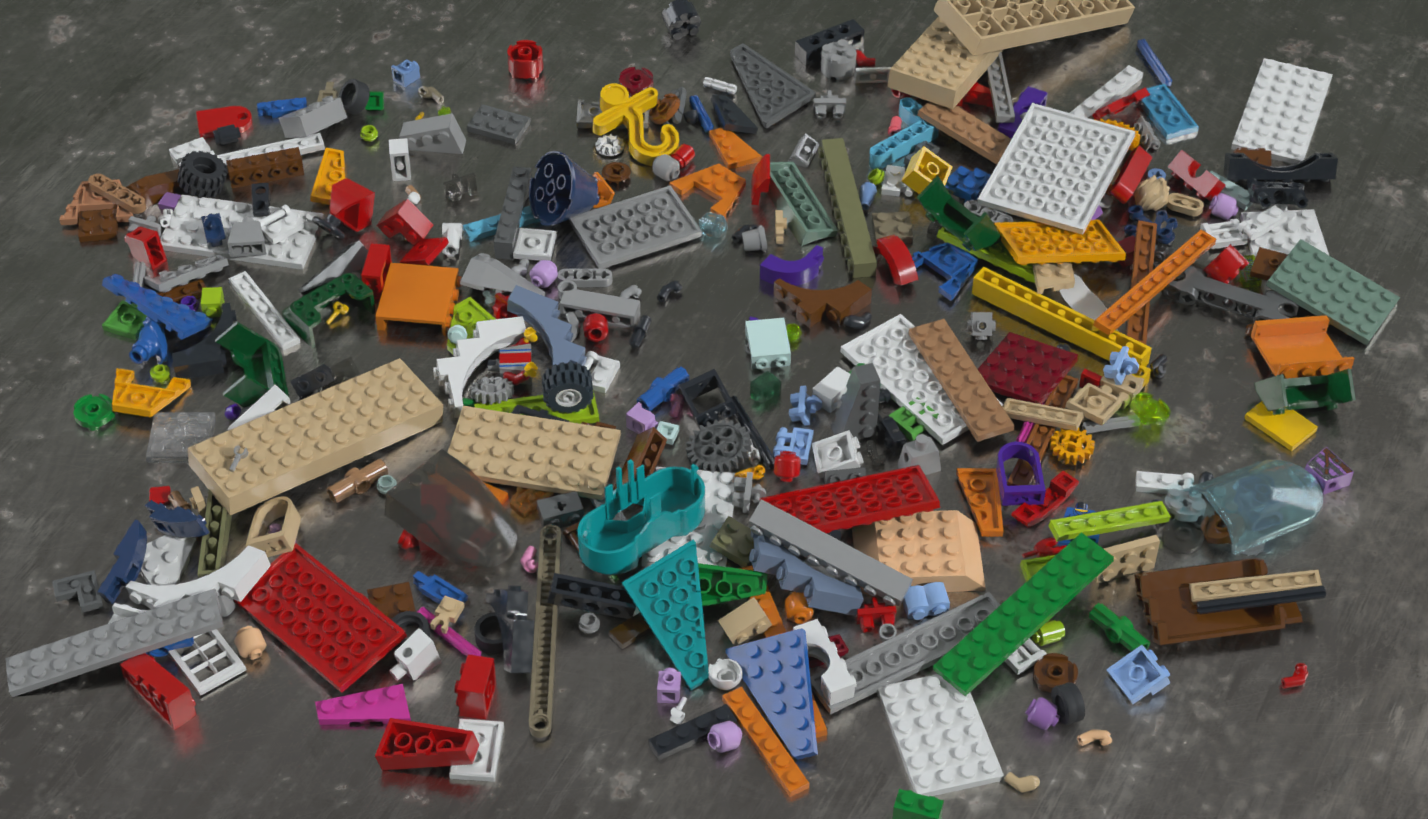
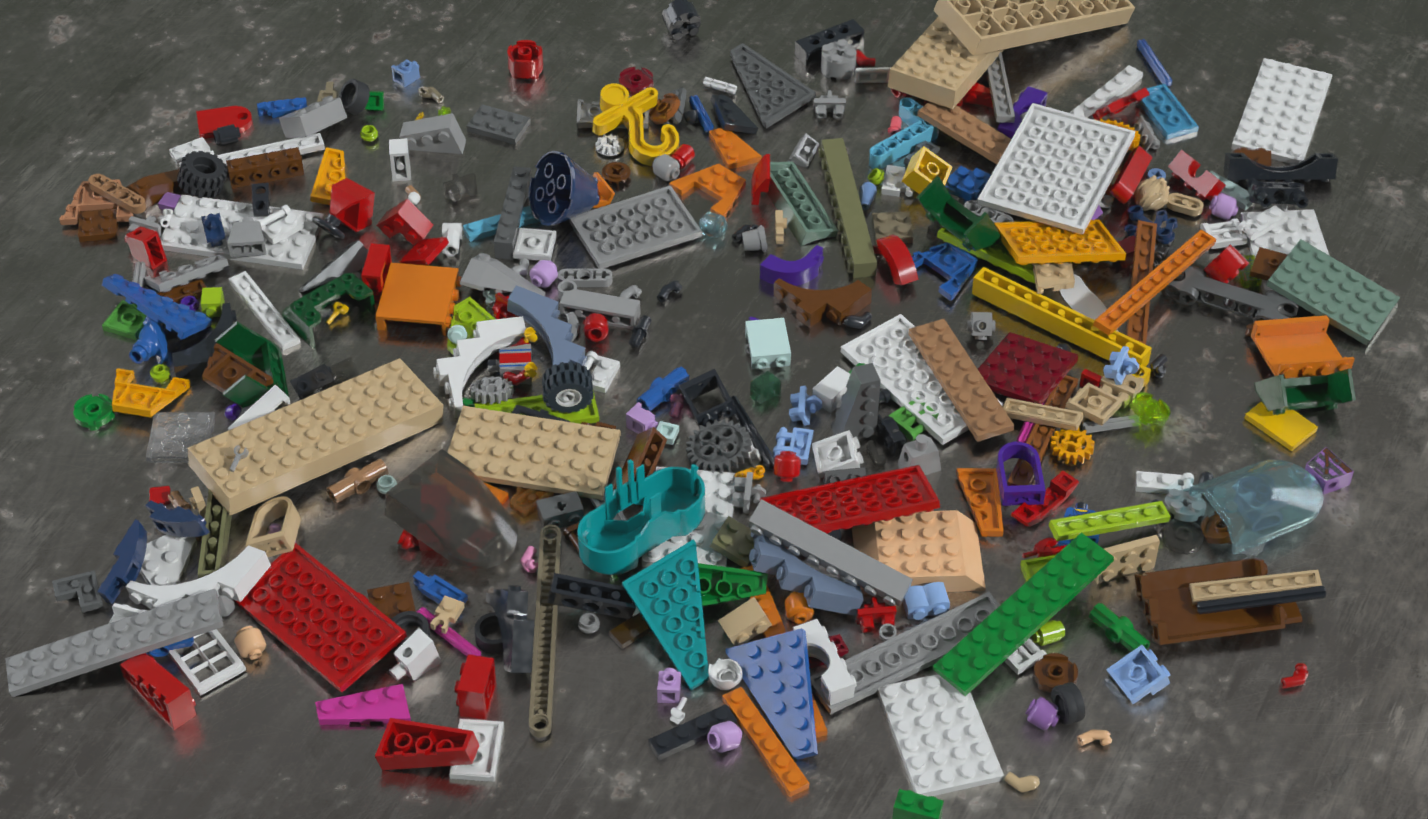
clear neon green plate [786,323,802,341] -> none
none -> reddish brown wing [202,343,273,393]

